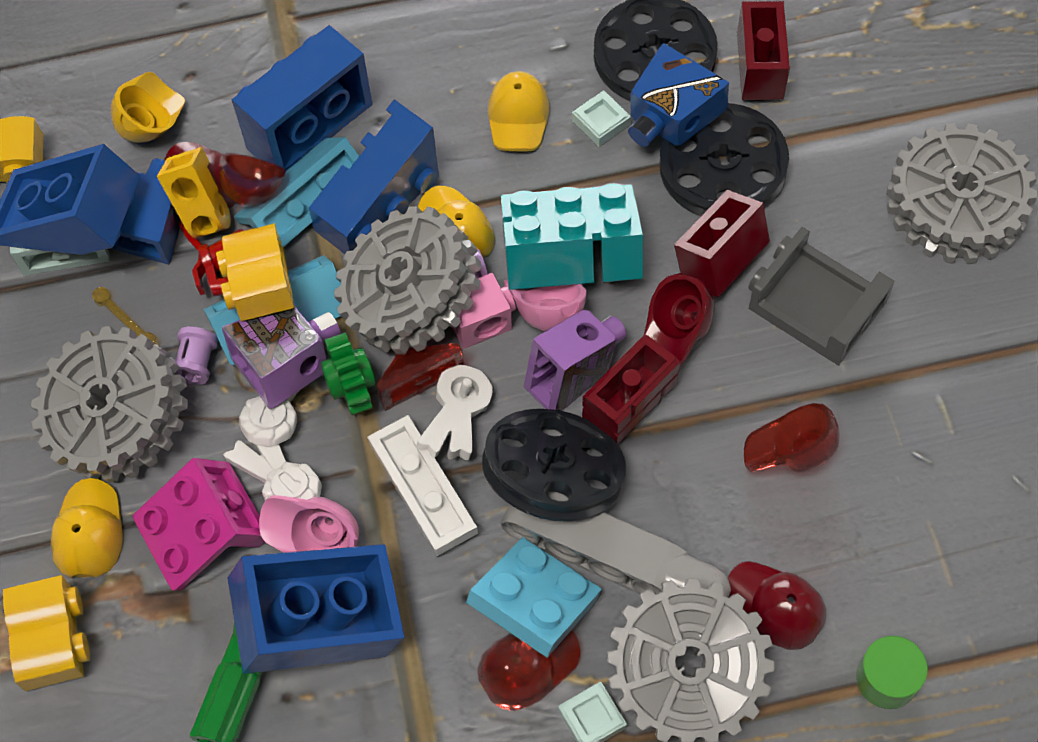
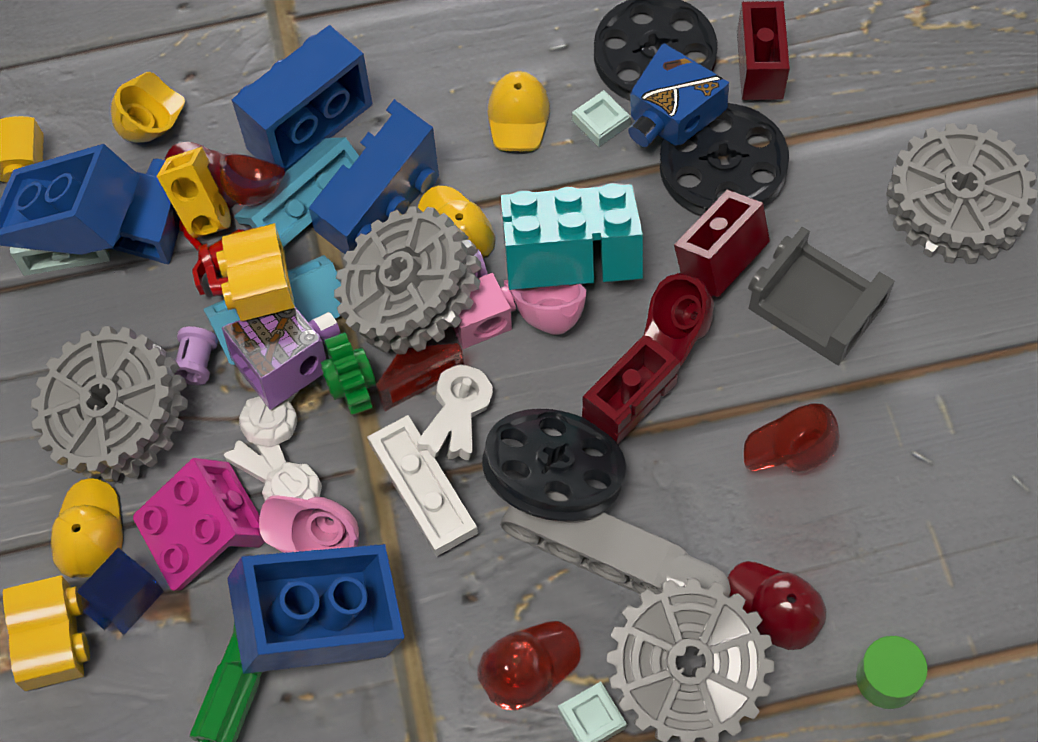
clear yellow hinge [92,287,157,345] -> none
medium azure plate [466,537,602,658] -> none
medium lavender torso [523,310,626,411] -> none
none -> clear blue brick [77,548,164,635]

